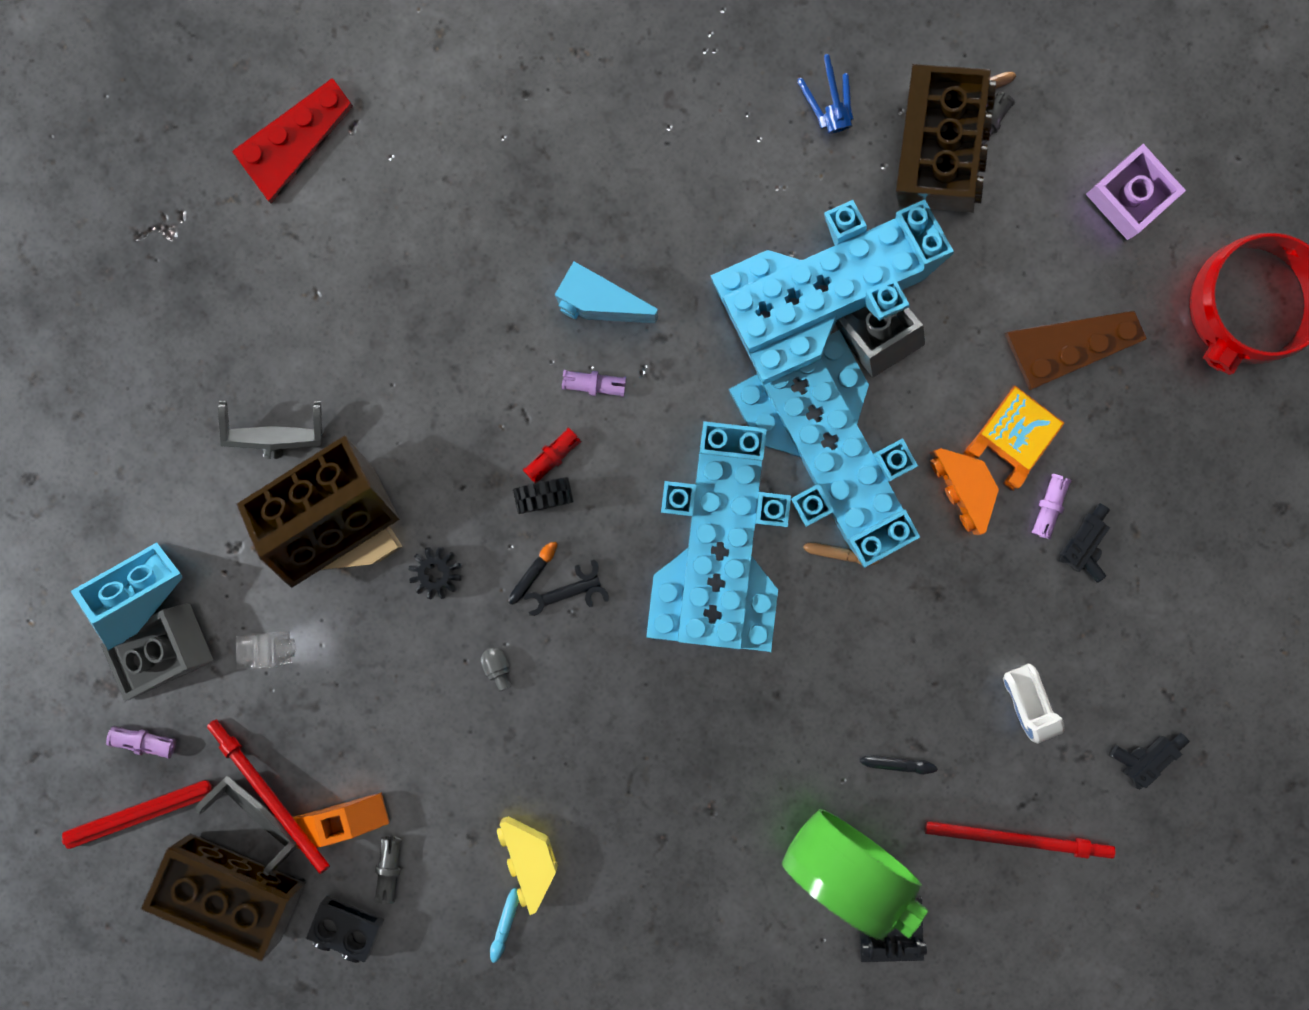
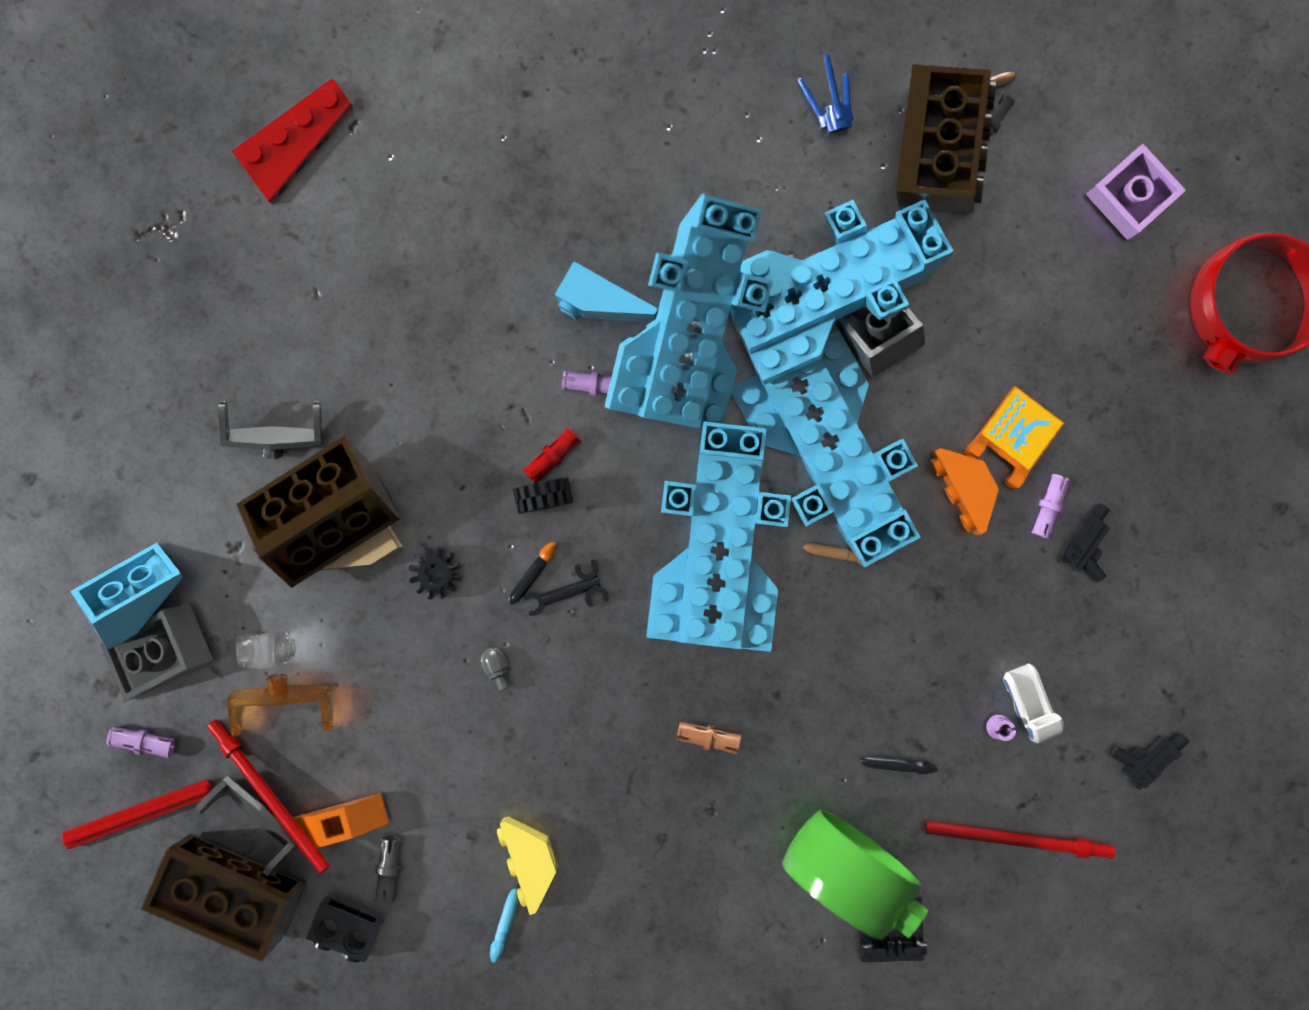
reddish brown wing [1004,311,1147,390] -> none
none -> clear orange piece [227,674,333,736]
none -> medium azure piece [604,194,773,428]
none -> nougat pin [676,721,742,755]
none -> lavender pin [986,714,1016,741]

